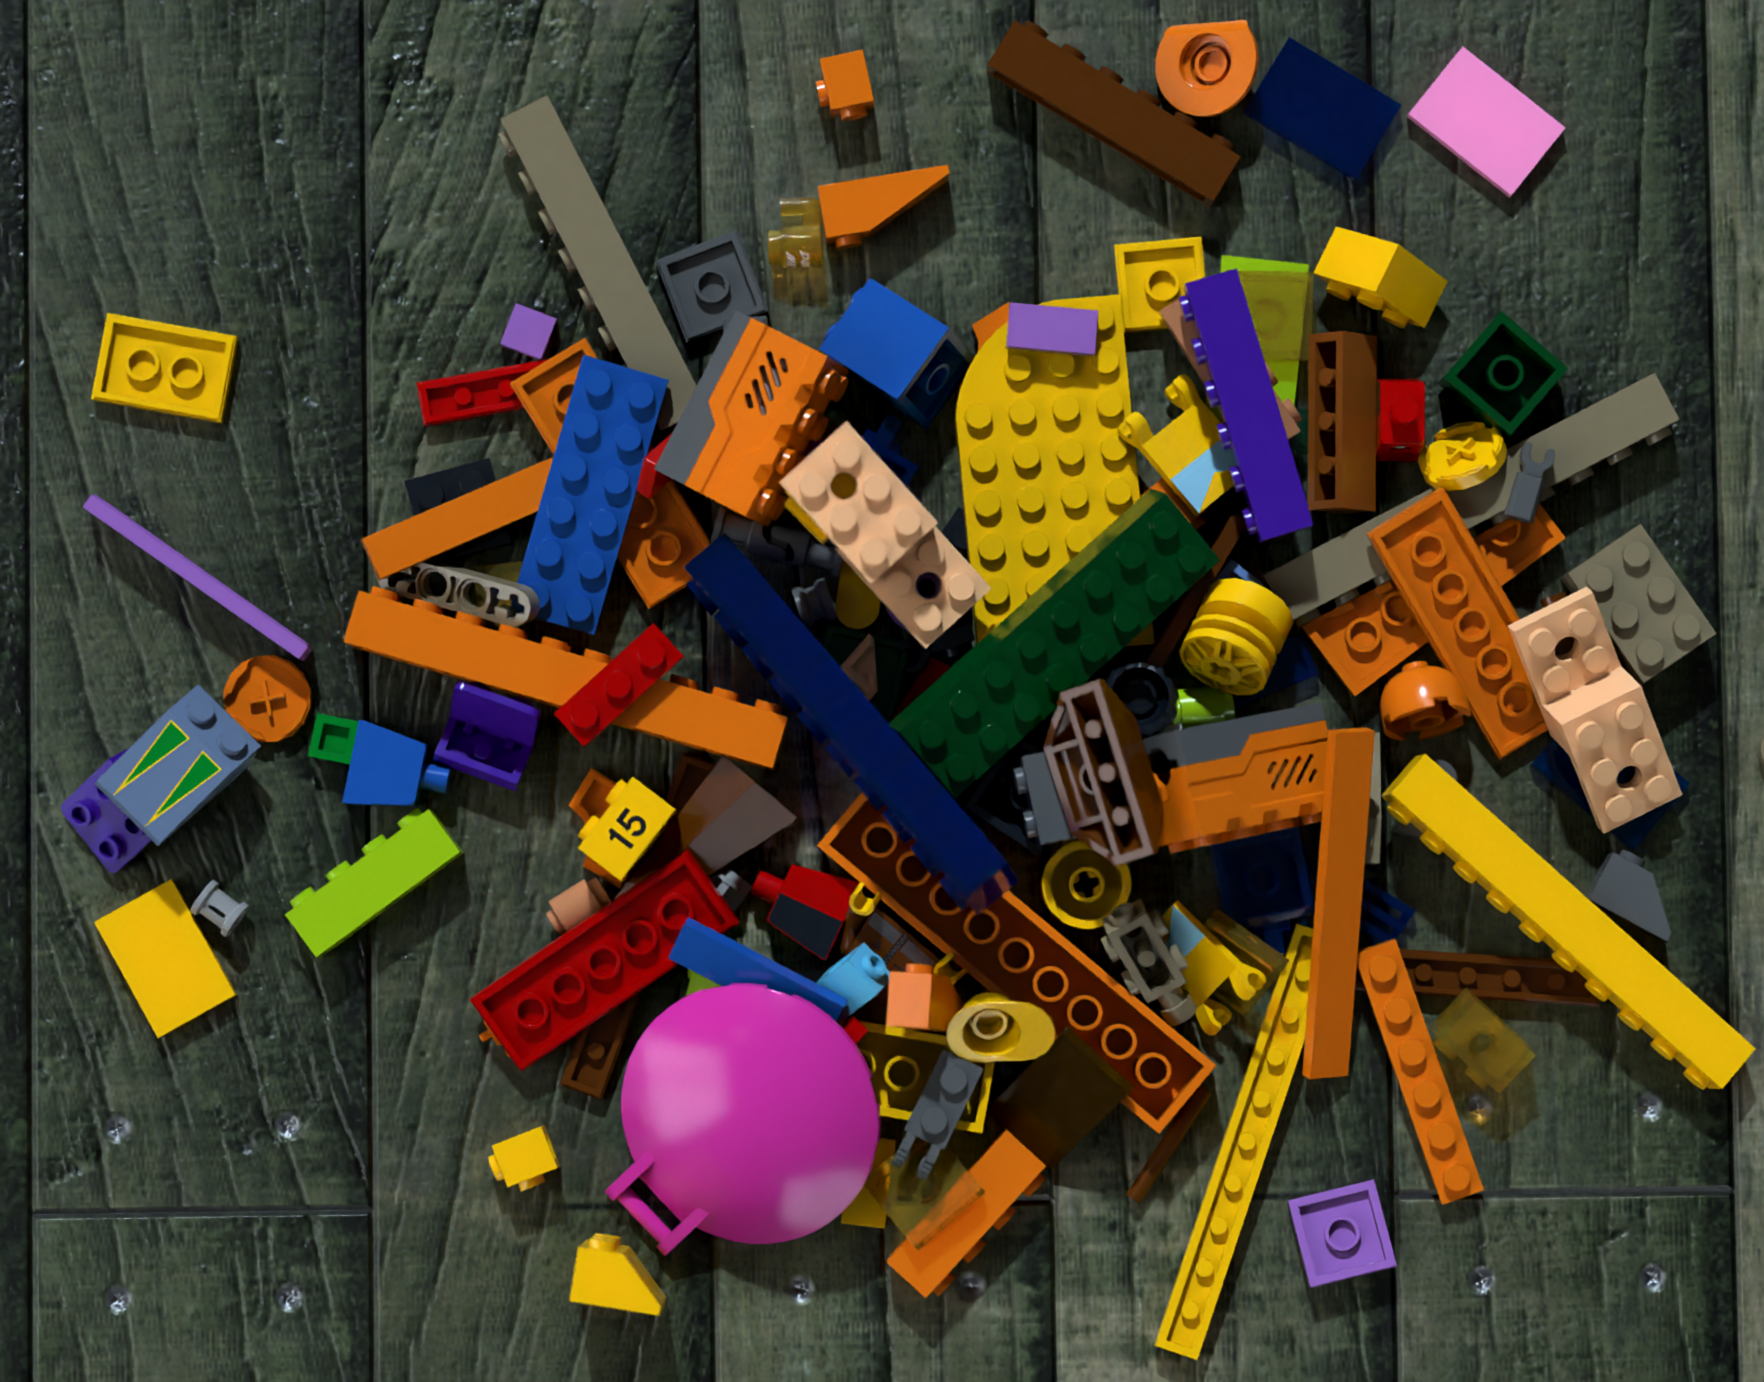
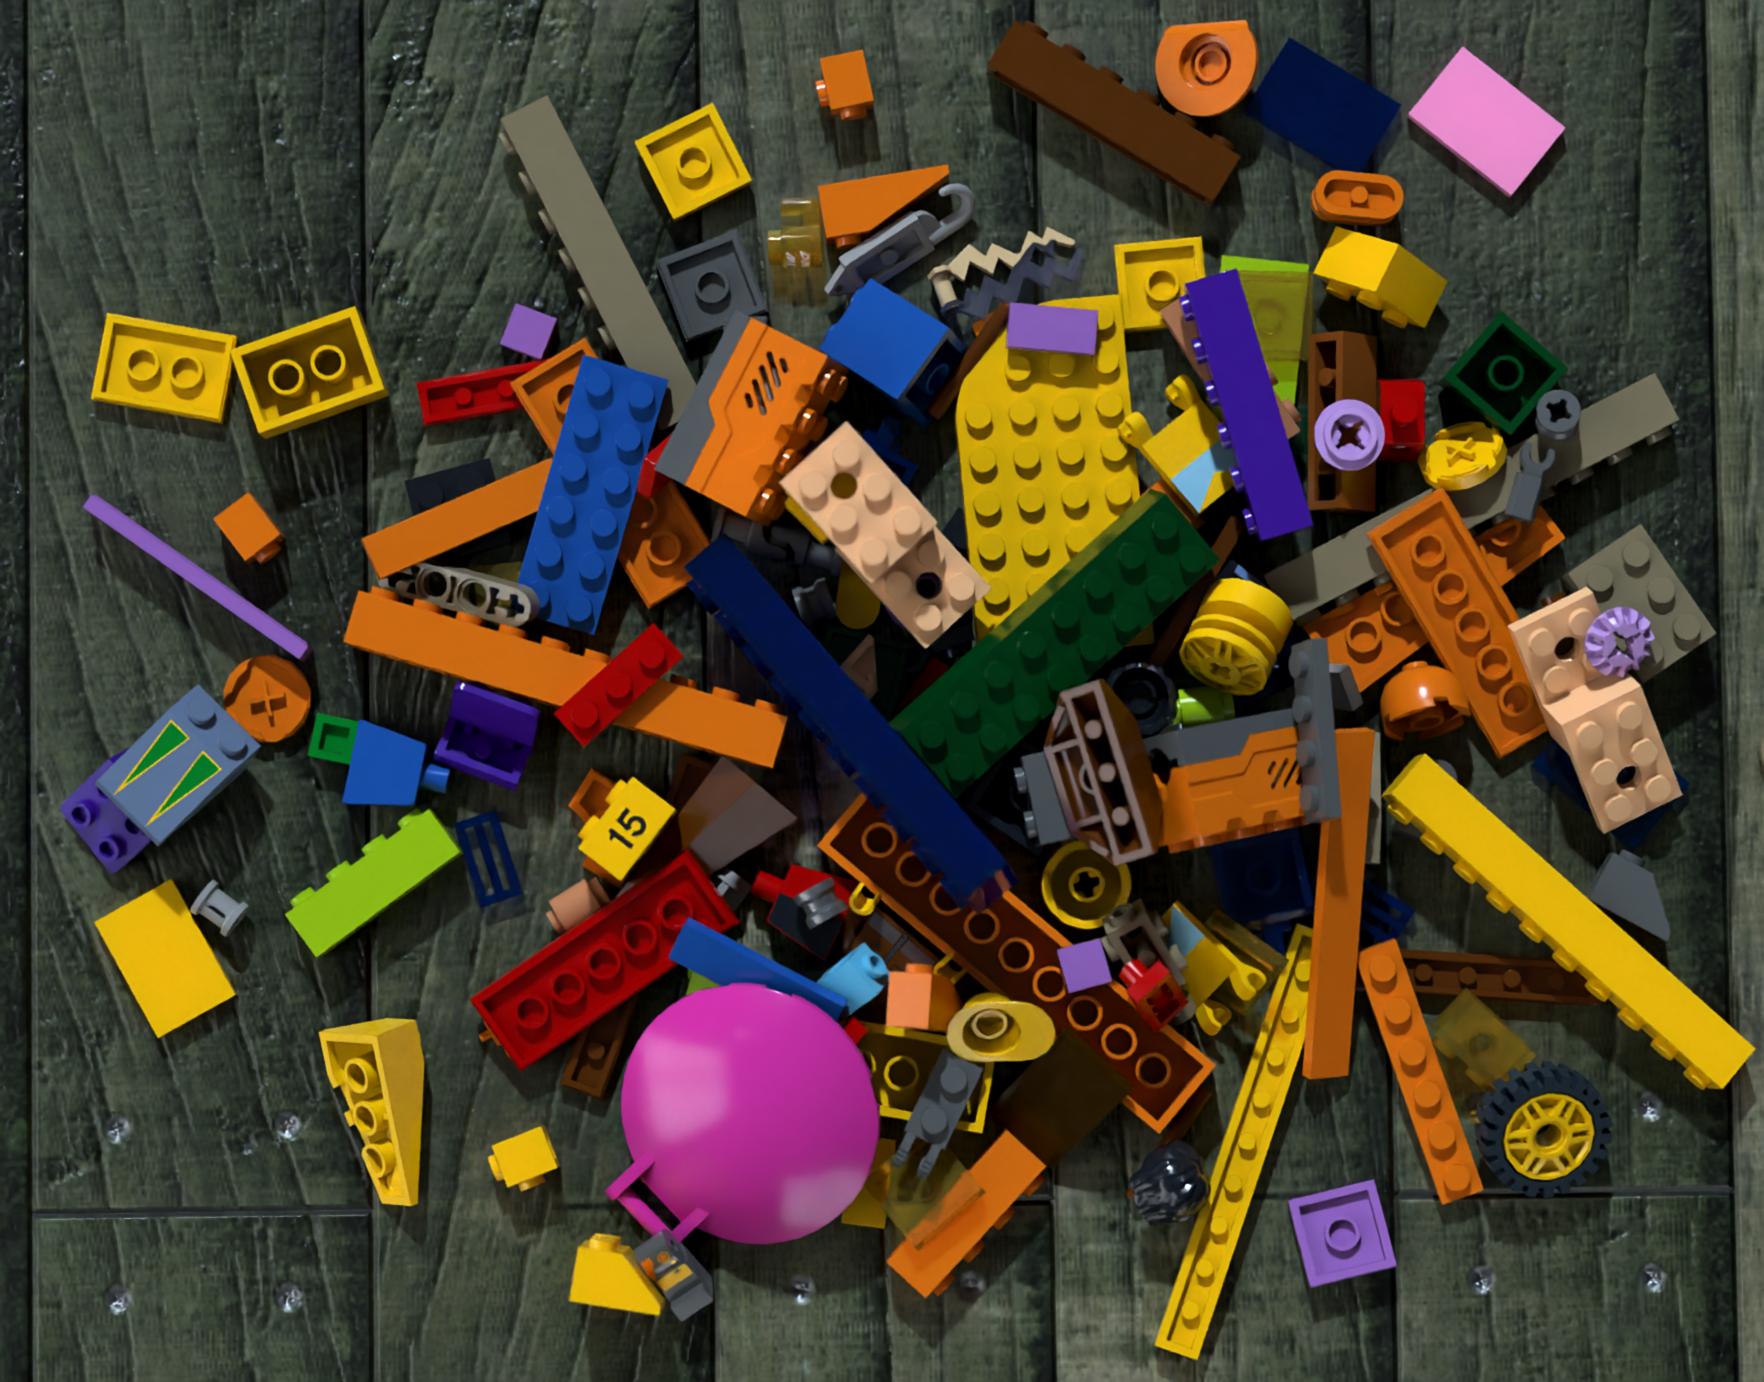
none -> orange brick [213,492,285,565]
none -> yellow brick [230,306,390,439]
none -> yellow wedge [319,1018,425,1206]
none -> clear blue tile [454,810,524,908]
none -> dark grey leg [634,1229,714,1322]
none -> yellow plate [635,103,753,222]
none -> flat silver wheel [793,877,848,929]
none -> light grey plate [824,183,976,296]
none -> reddish brown bar [925,302,1009,421]
none -> piece [928,227,1083,321]
none -> medium lavender tile [1057,938,1112,993]
none -> red tile [1119,959,1189,1033]
none -> black hair [1128,1140,1211,1227]
none -> dark grey plate [1289,638,1342,824]
none -> orange brick [1311,170,1404,227]
none -> lavender gear [1314,399,1385,470]
none -> dark grey tile [1329,663,1363,711]
none -> wheel [1474,1061,1612,1198]
none -> dark grey wheel [1535,390,1581,442]
none -> lavender gear [1585,607,1655,677]

